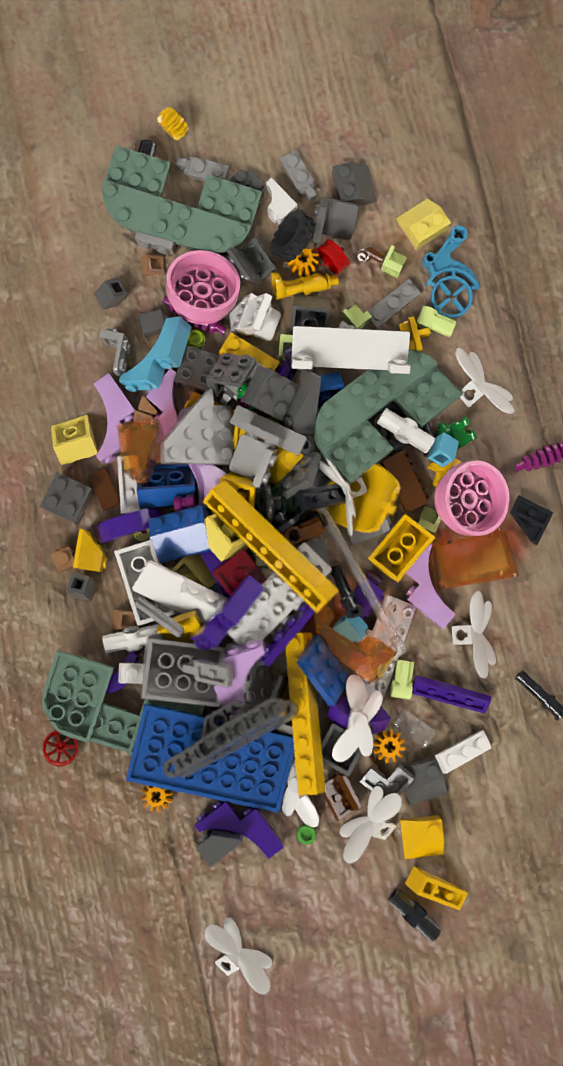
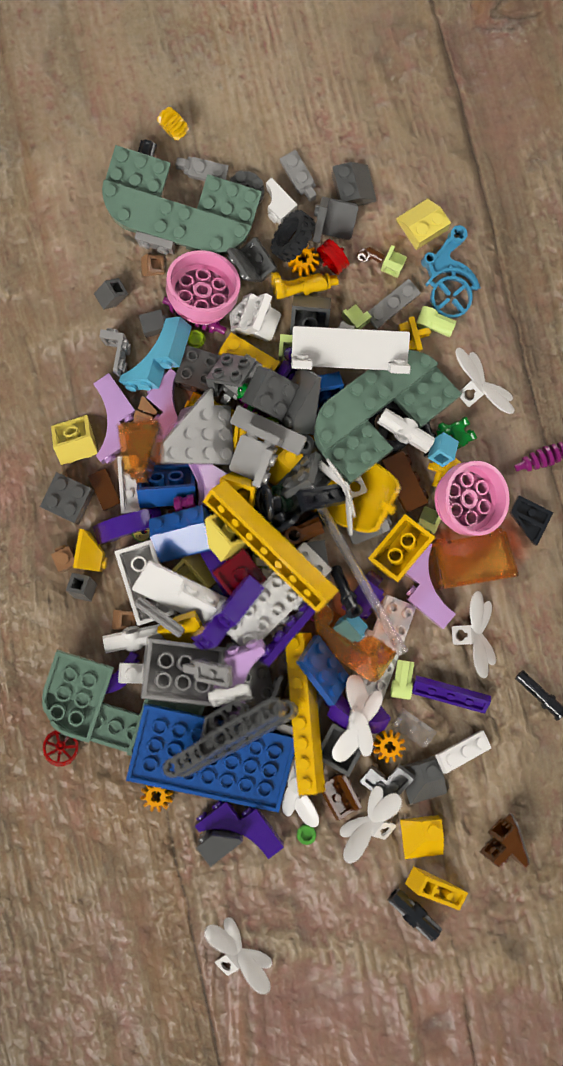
none -> white plate [208,684,253,707]
none -> reddish brown piece [480,813,530,868]

